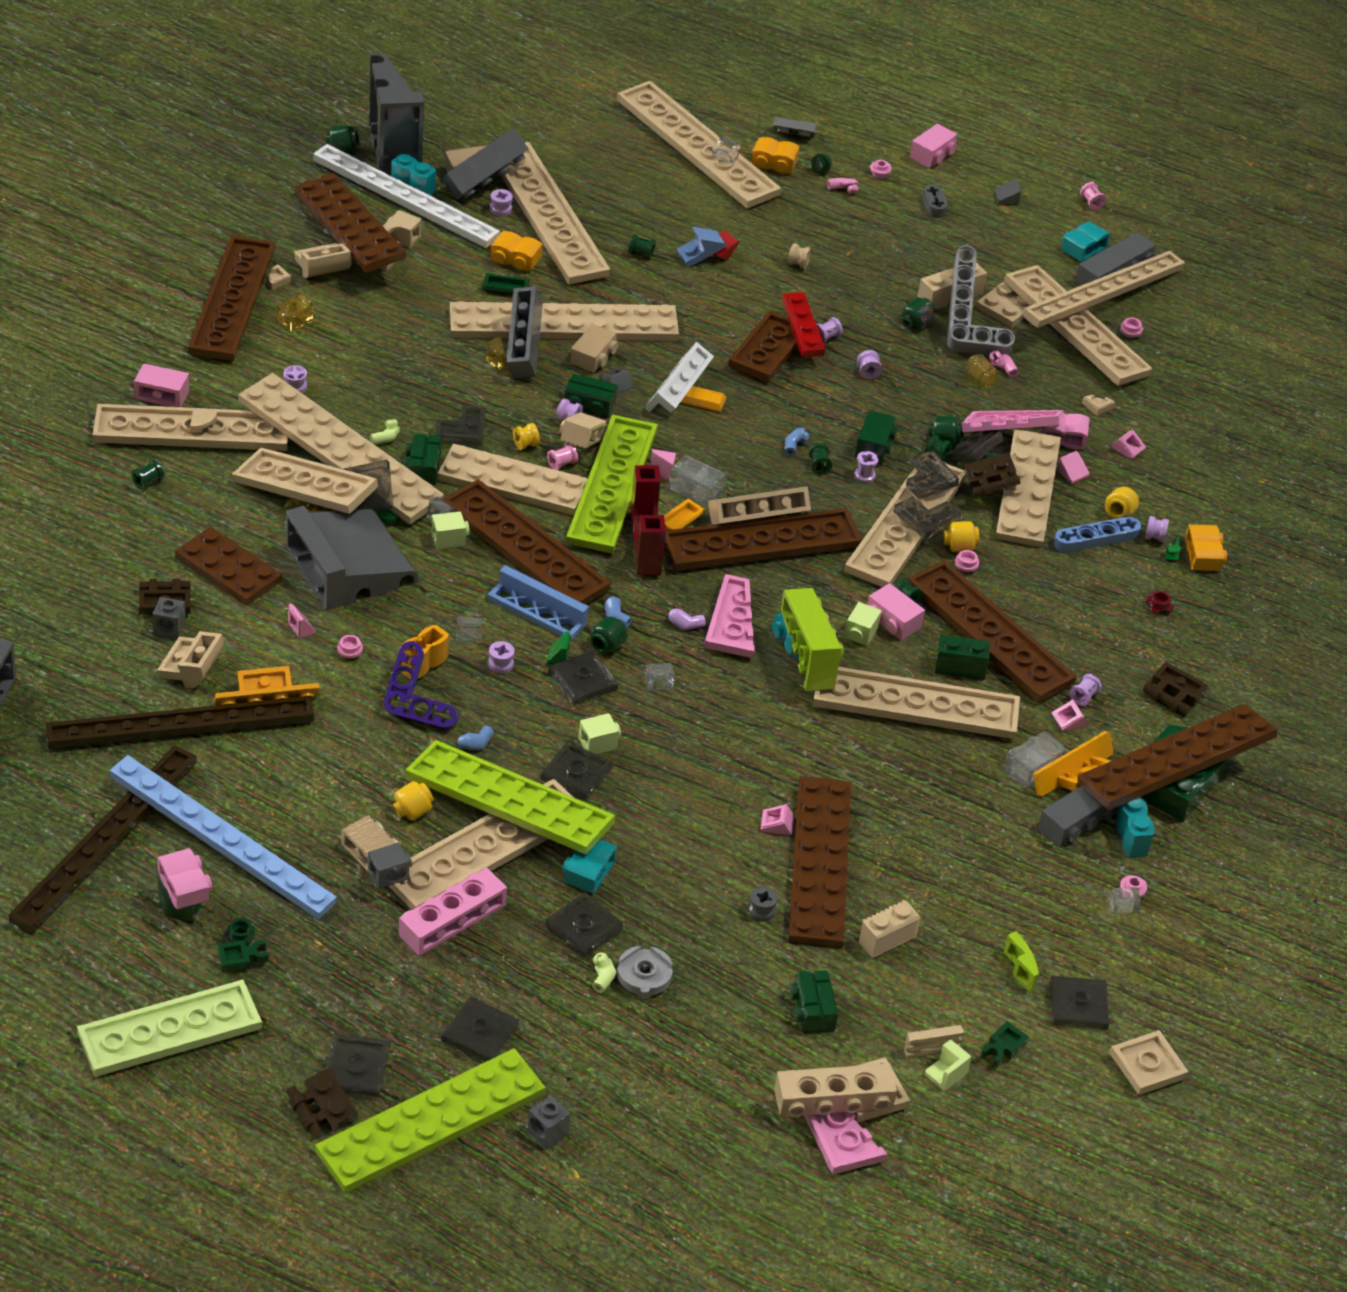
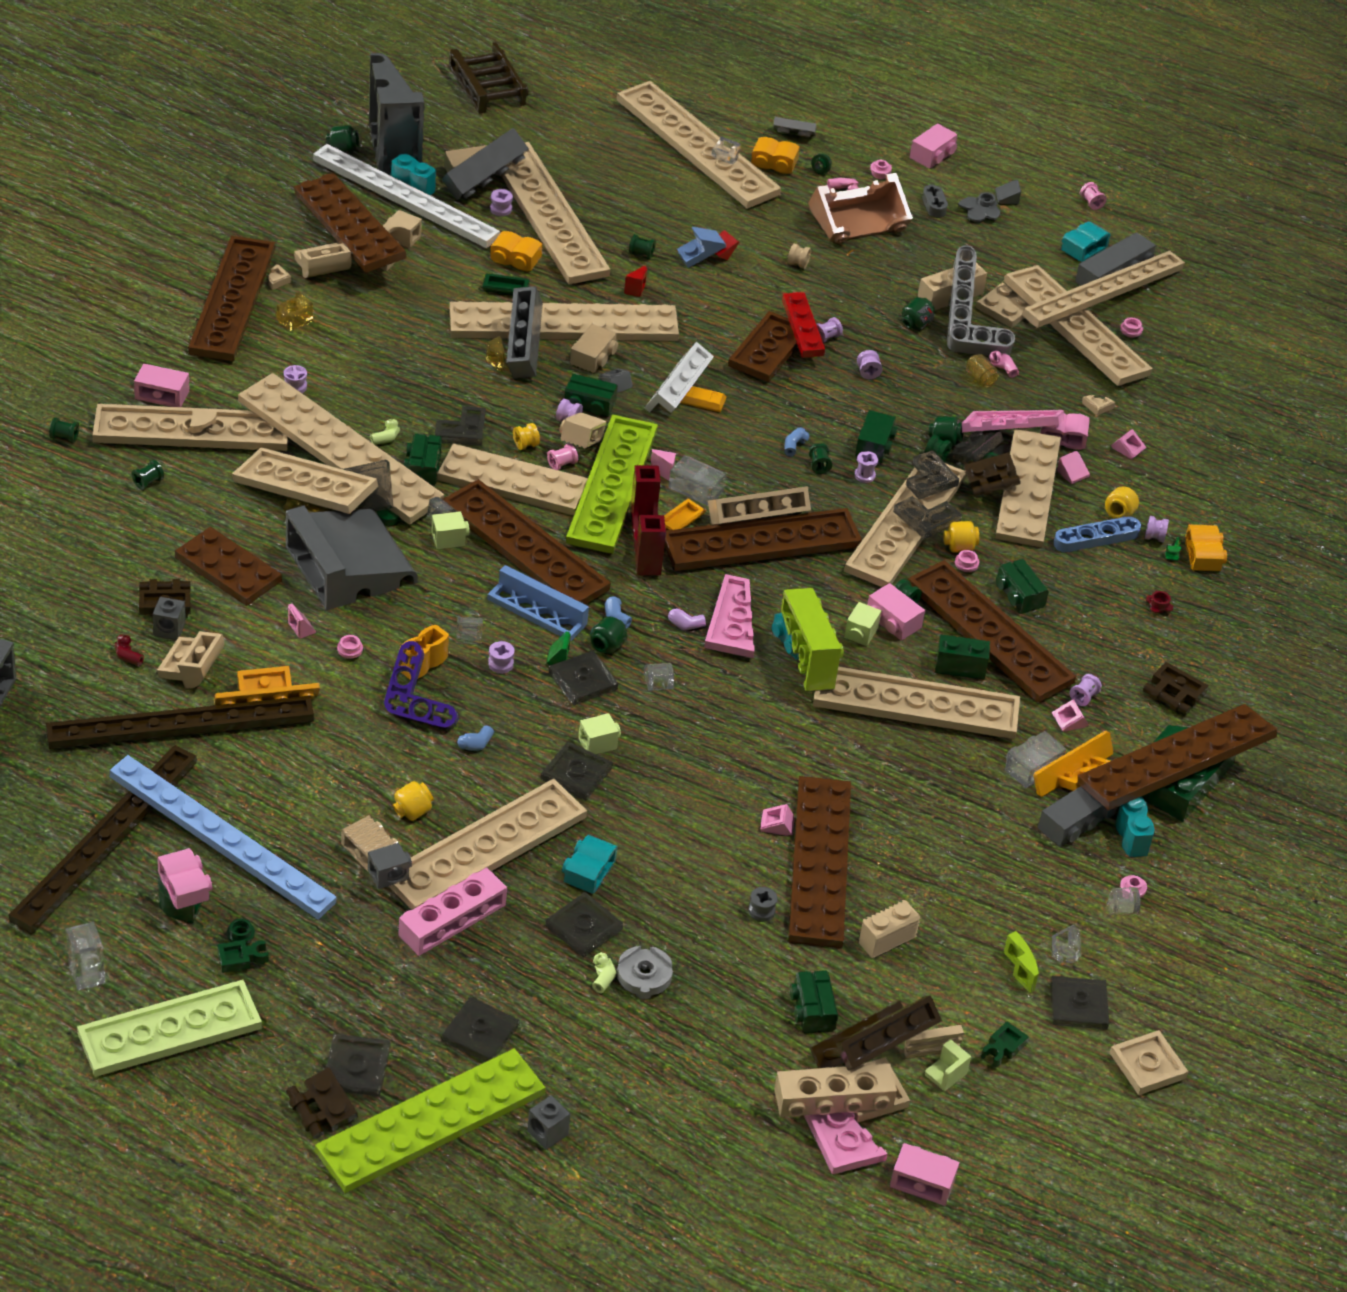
lime plate [406,740,615,854] -> none
none -> dark green bush [49,417,79,443]
none -> clear brick [66,922,105,990]
none -> dark red arm [114,634,144,667]
none -> dark brown fence [449,42,529,114]
none -> red slope [624,266,648,297]
none -> nougat windscreen [808,173,912,243]
none -> dark brown fence [809,995,942,1070]
none -> bright pink brick [890,1143,959,1206]
none -> dark grey plate [958,192,1000,222]
none -> dark green brick [996,559,1049,614]
none -> clear brick [1052,925,1081,963]

